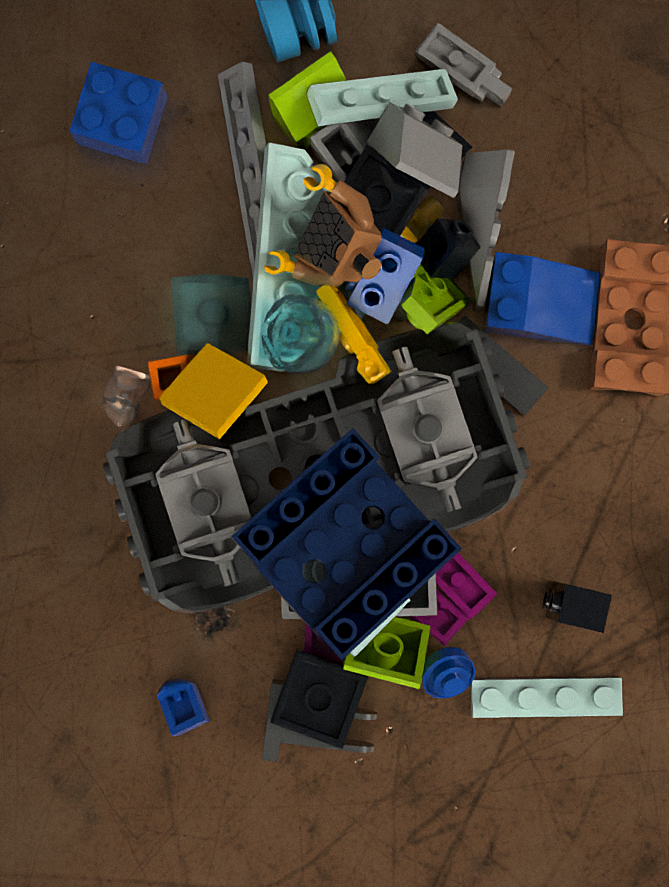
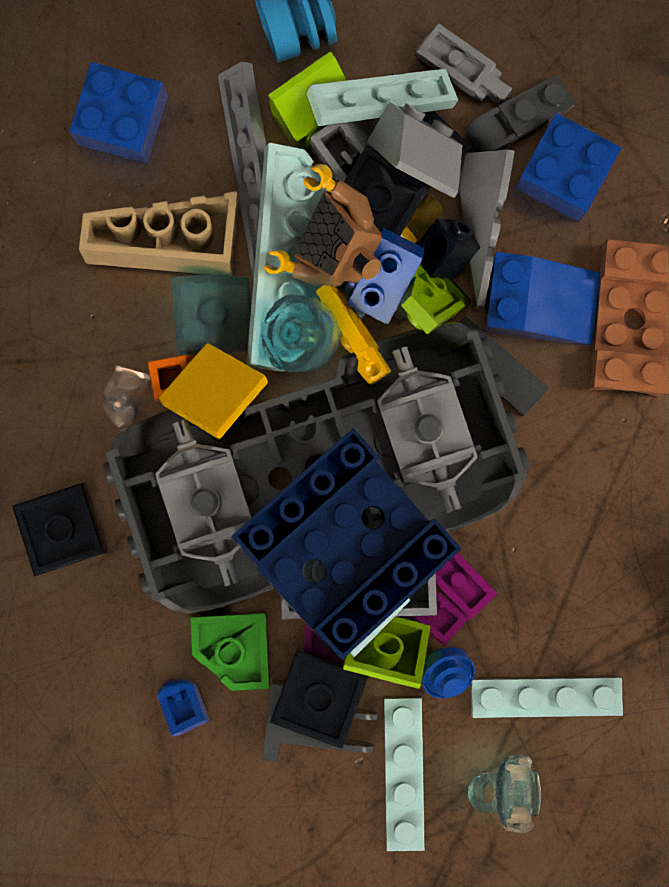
black brick [542,581,612,633] -> none
none -> black tile [12,483,107,577]
none -> tan wedge [79,191,239,277]
none -> bright green plate [190,612,270,691]
none -> light aqua plate [384,696,425,851]
none -> dark grey plate [464,74,577,152]
none -> clear light blue tile [468,754,541,834]
none -> blue brick [515,113,622,223]

